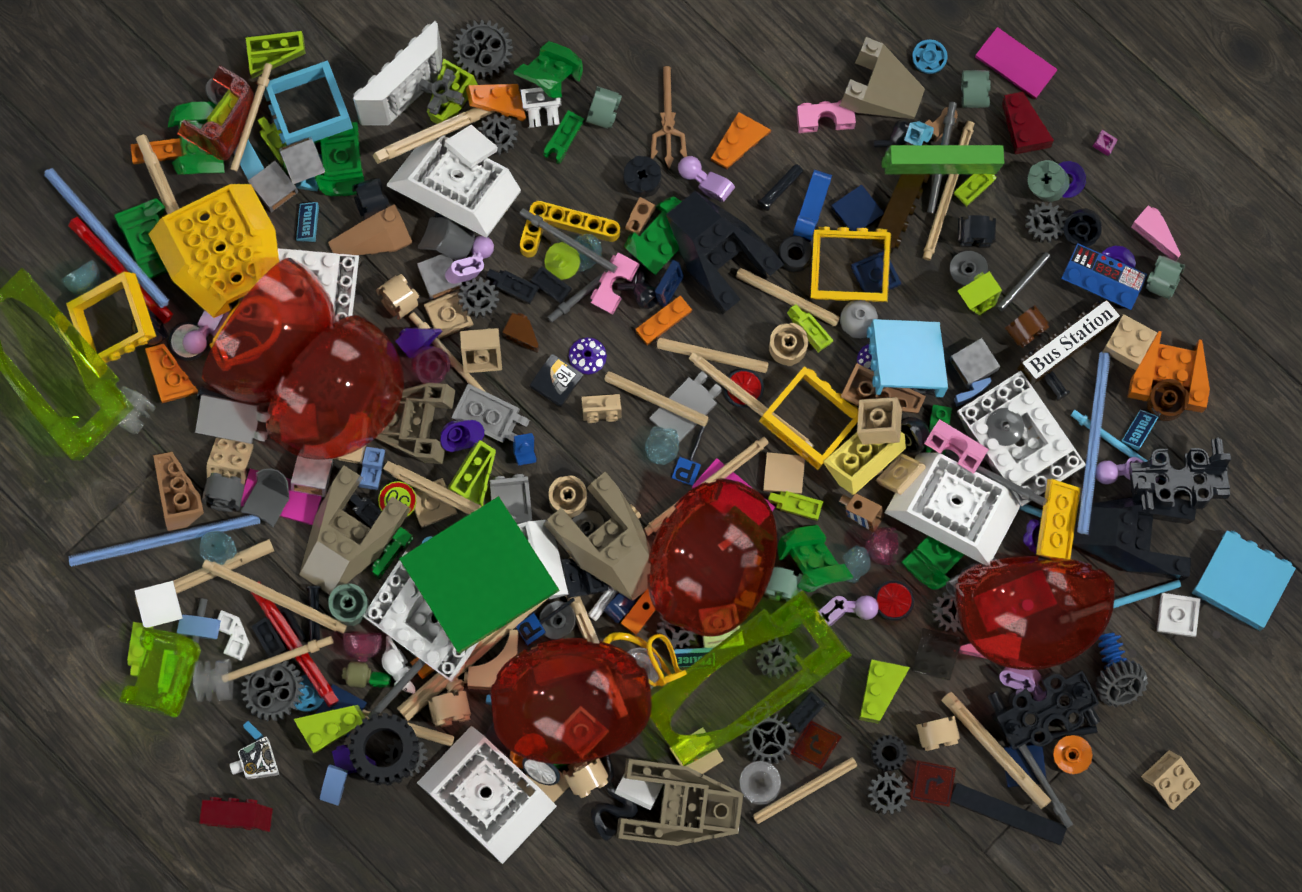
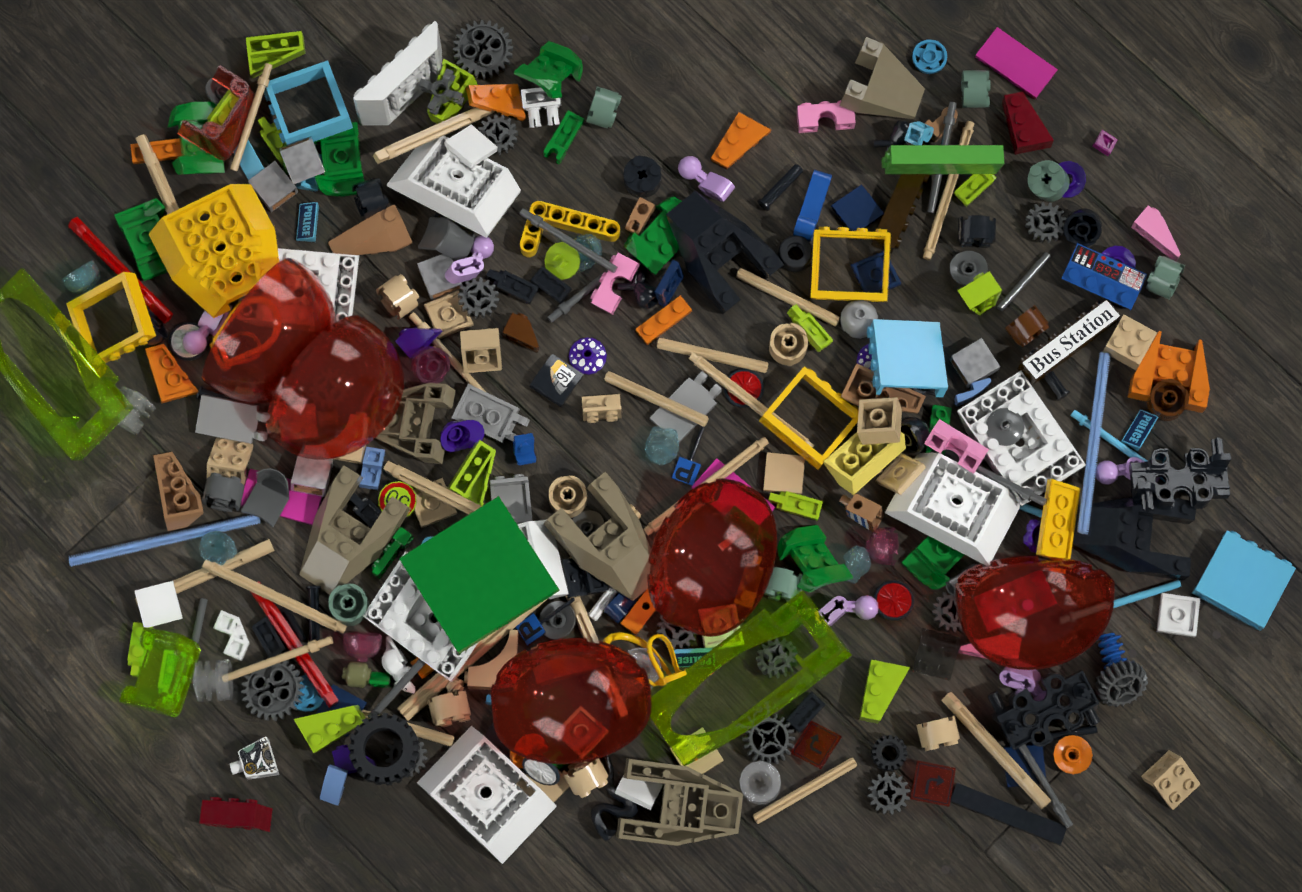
light blue axle [44,168,169,308] -> none
medium blue slope [177,615,221,639] -> none
dark azure tile [243,721,264,741] -> none
medium nougat piece [651,66,687,169] -> none

